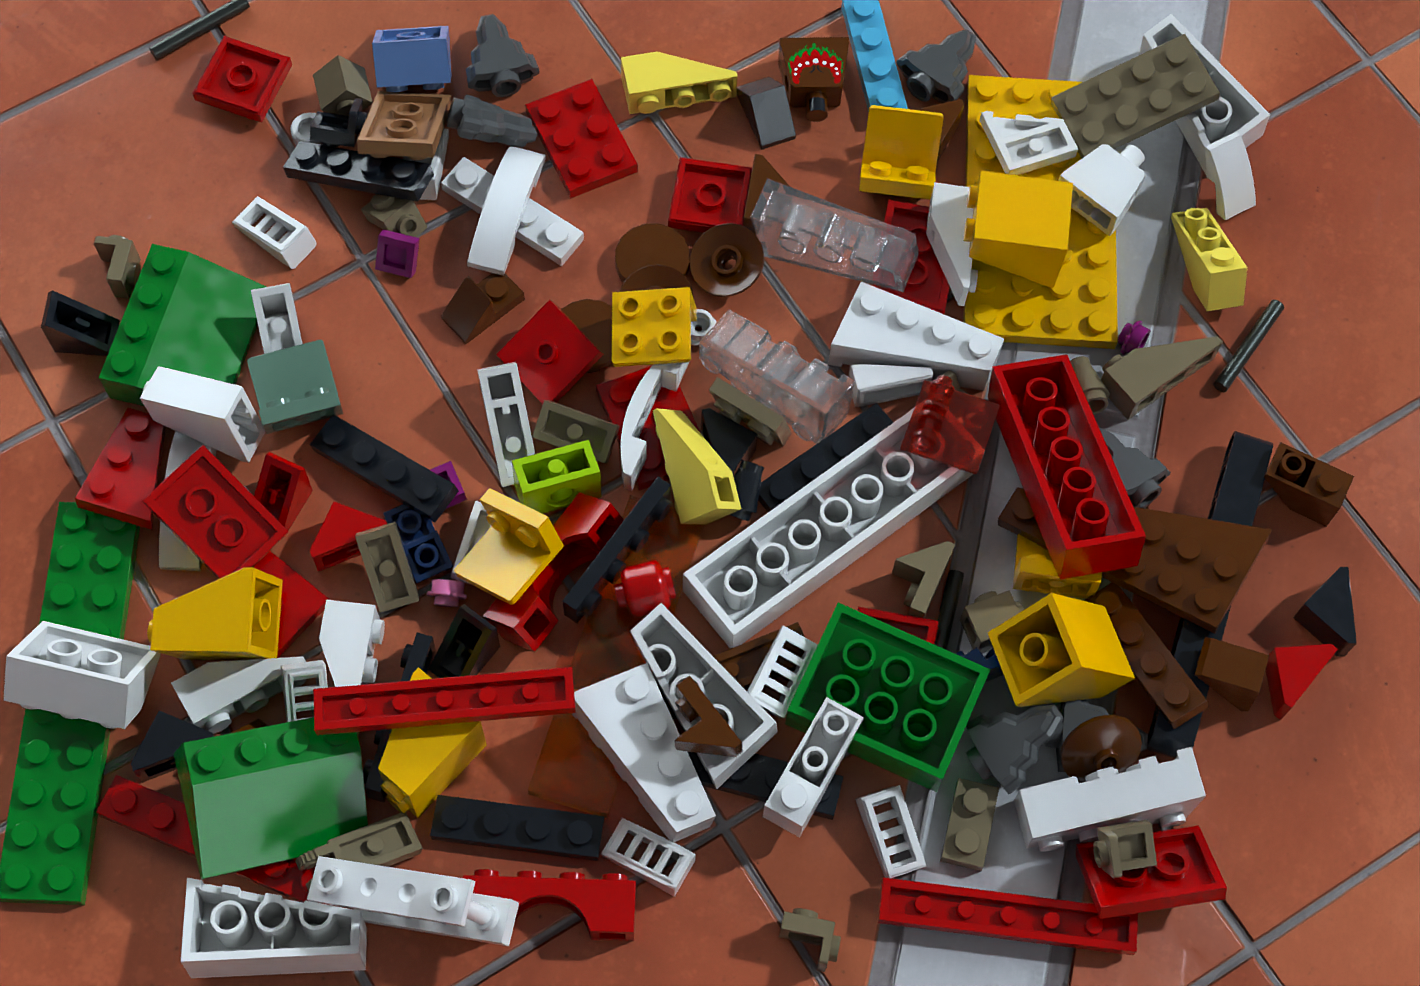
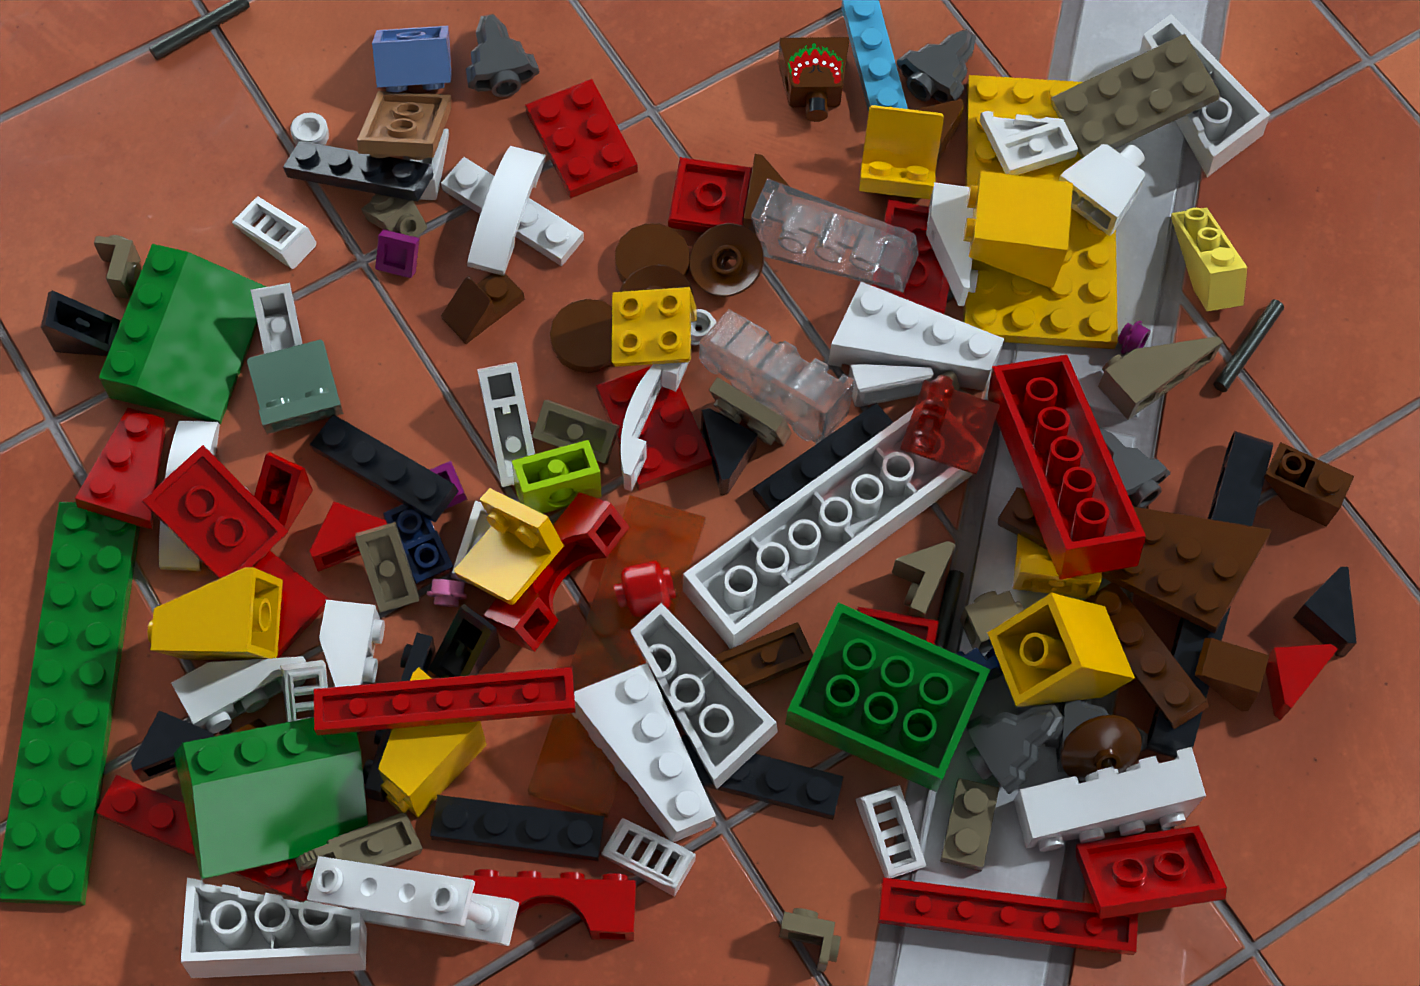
white slope [4,621,161,729] -> none
white slope [140,366,266,463] -> none
red plate [192,36,292,123] -> none
black bracket [309,98,368,147] -> none
dark tan brick [313,55,373,116] -> none
dark grey rock [446,94,537,148] -> none
red plate [496,299,604,404] -> none
black plate [562,477,673,624] -> none
light yellow slope [621,51,738,114] -> none
light yellow slope [652,408,742,525] -> none
reddish brown slope [674,675,743,757] -> none
black cone [730,459,764,521] -> none
black slope [737,77,796,150] -> none
white slope [747,625,818,718] -> none
white slope [763,697,864,838] -> none
dark tan cone [1070,356,1110,415] -> none
dark tan bracket [1093,820,1157,878] -> none
white slope [1205,132,1256,220] -> none

